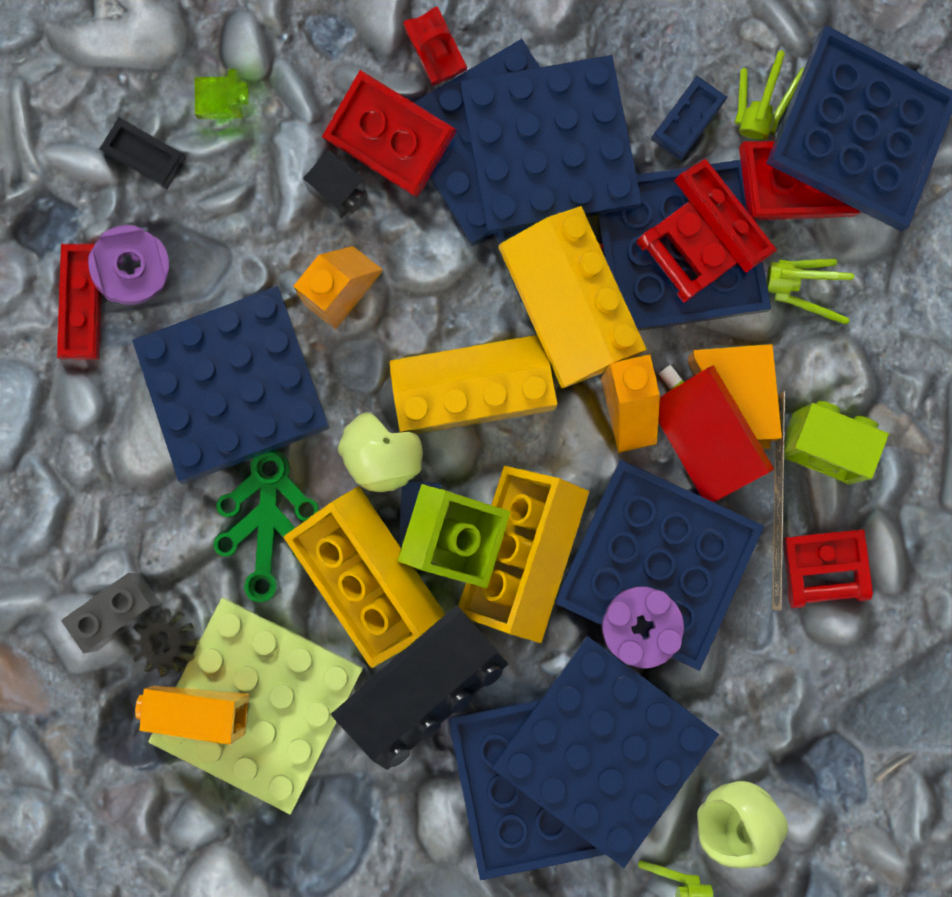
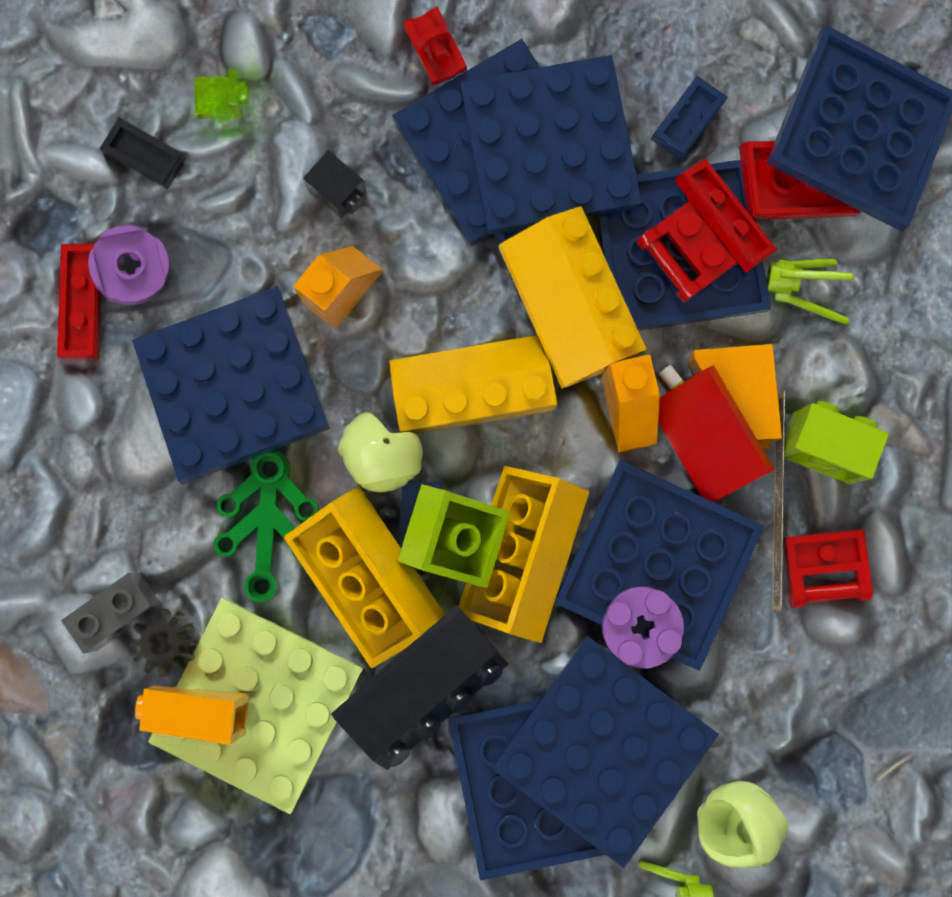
red tile [322,70,457,197] -> none
lime plant [734,50,805,141] -> none

